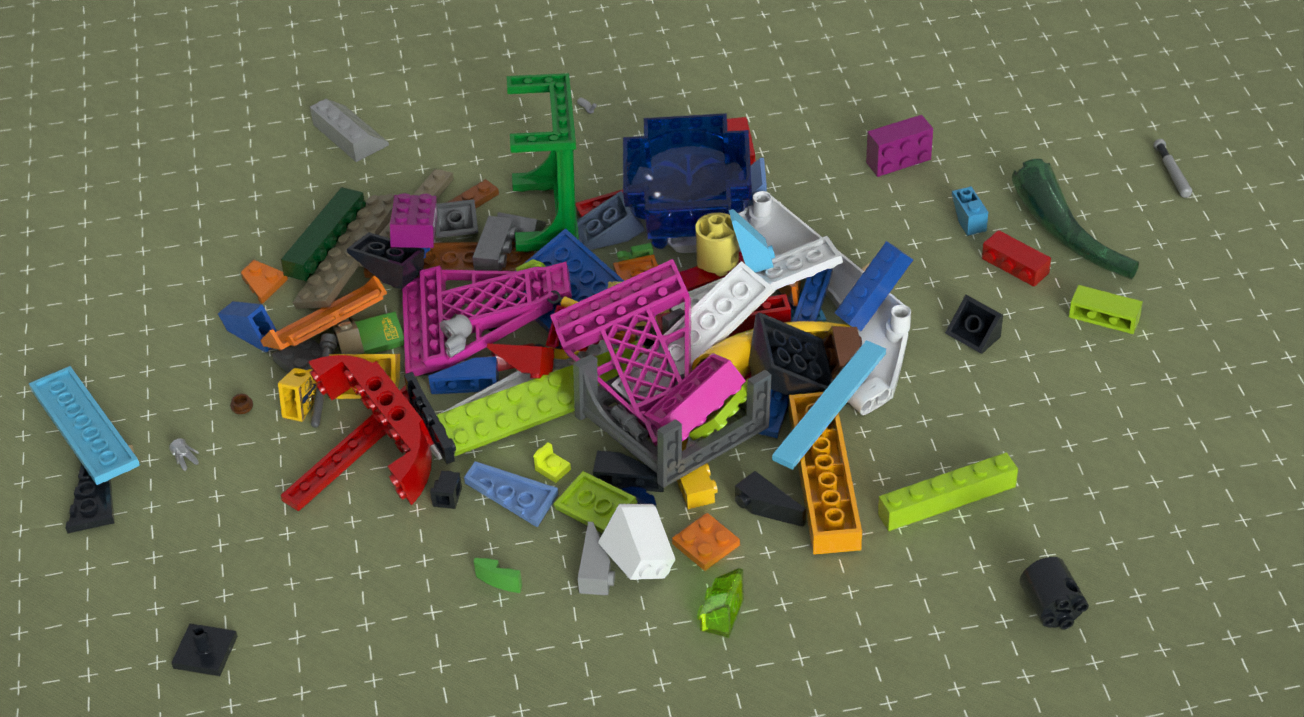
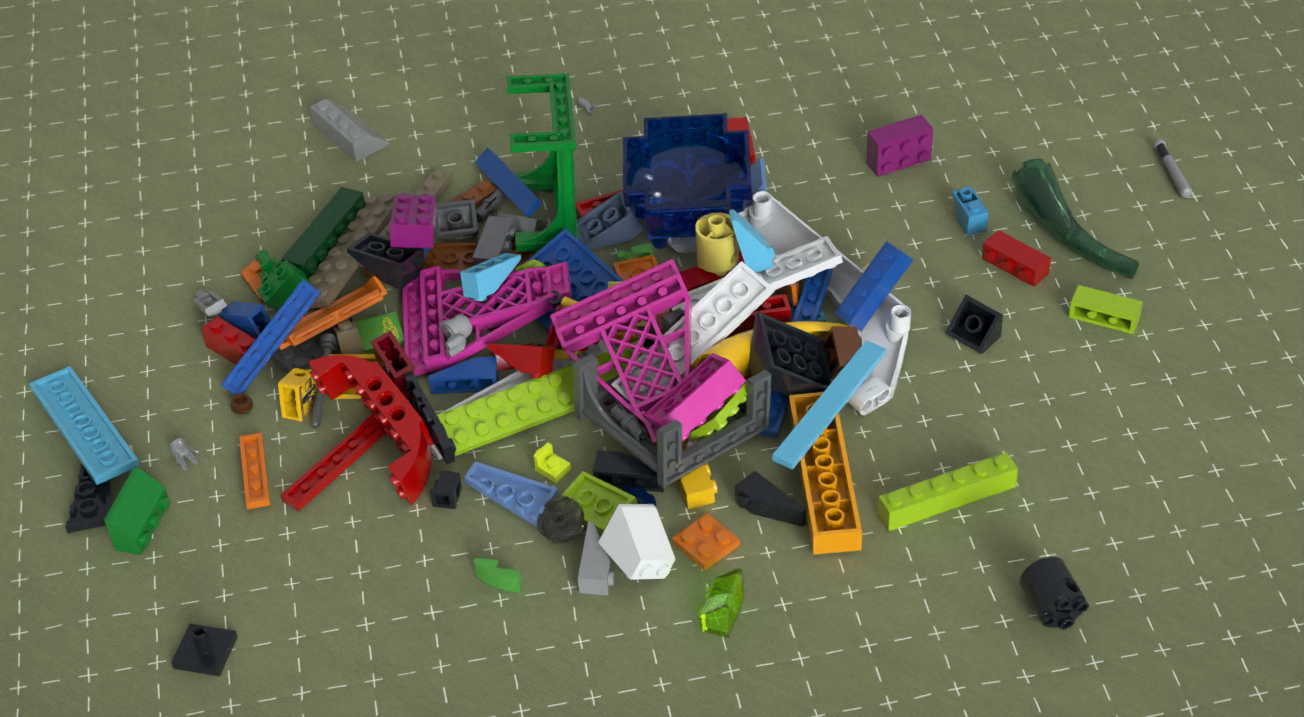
none -> green slope [104,467,170,555]
none -> light grey hinge [193,289,227,317]
none -> red brick [201,316,256,365]
none -> blue tile [221,279,321,395]
none -> orange plate [239,432,271,510]
none -> green brick [255,250,310,311]
none -> dark red slope [371,330,415,391]
none -> medium azure slope [460,253,521,301]
none -> blue tile [475,147,542,217]
none -> dark grey pin [476,189,506,223]
none -> clear smoke plate [537,495,584,544]

